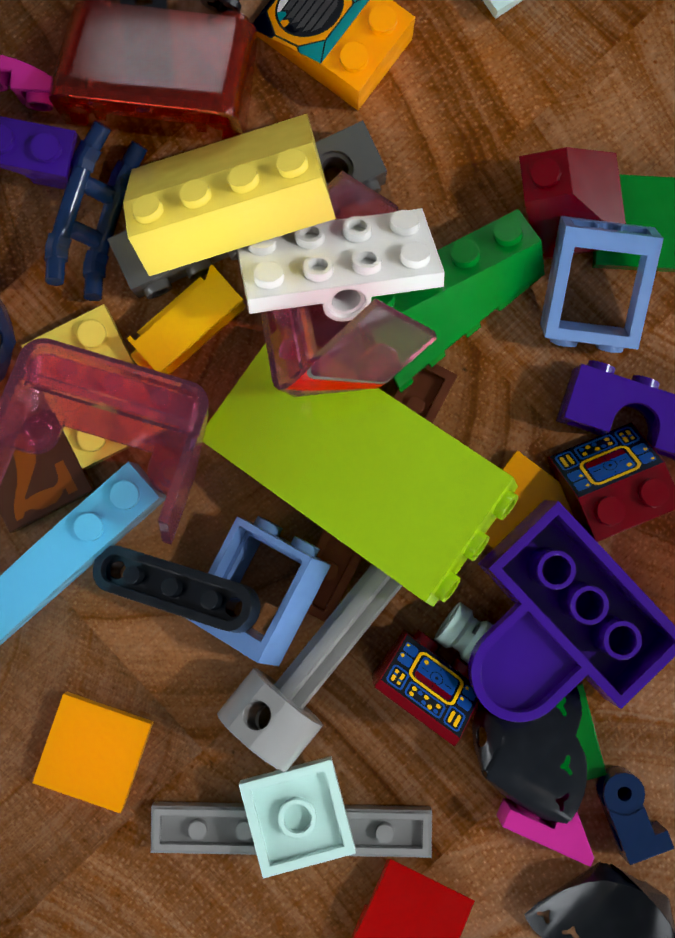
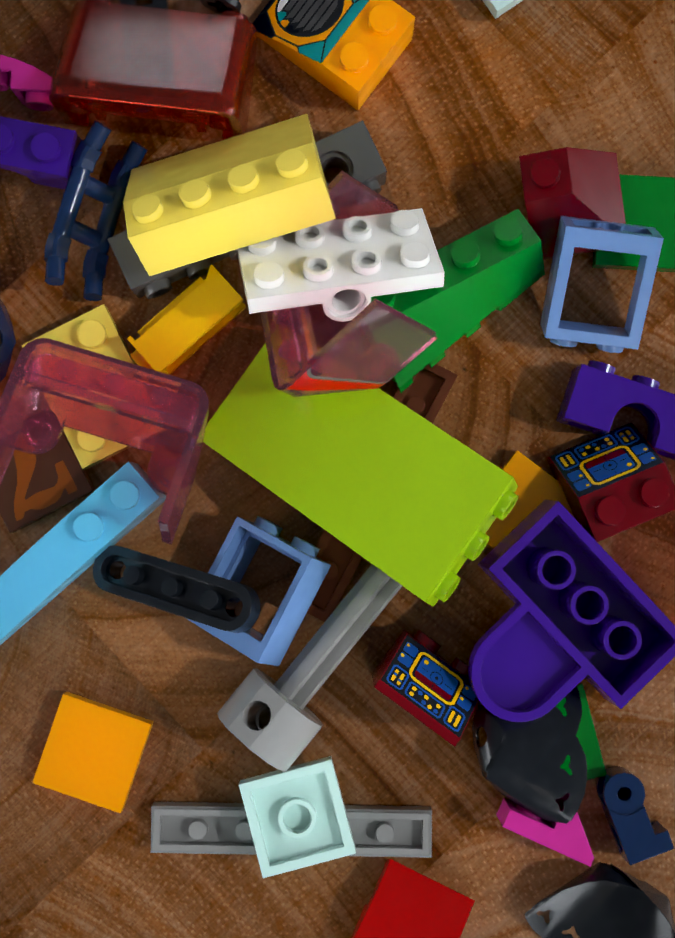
light aqua wheel [434,602,493,664] -> none

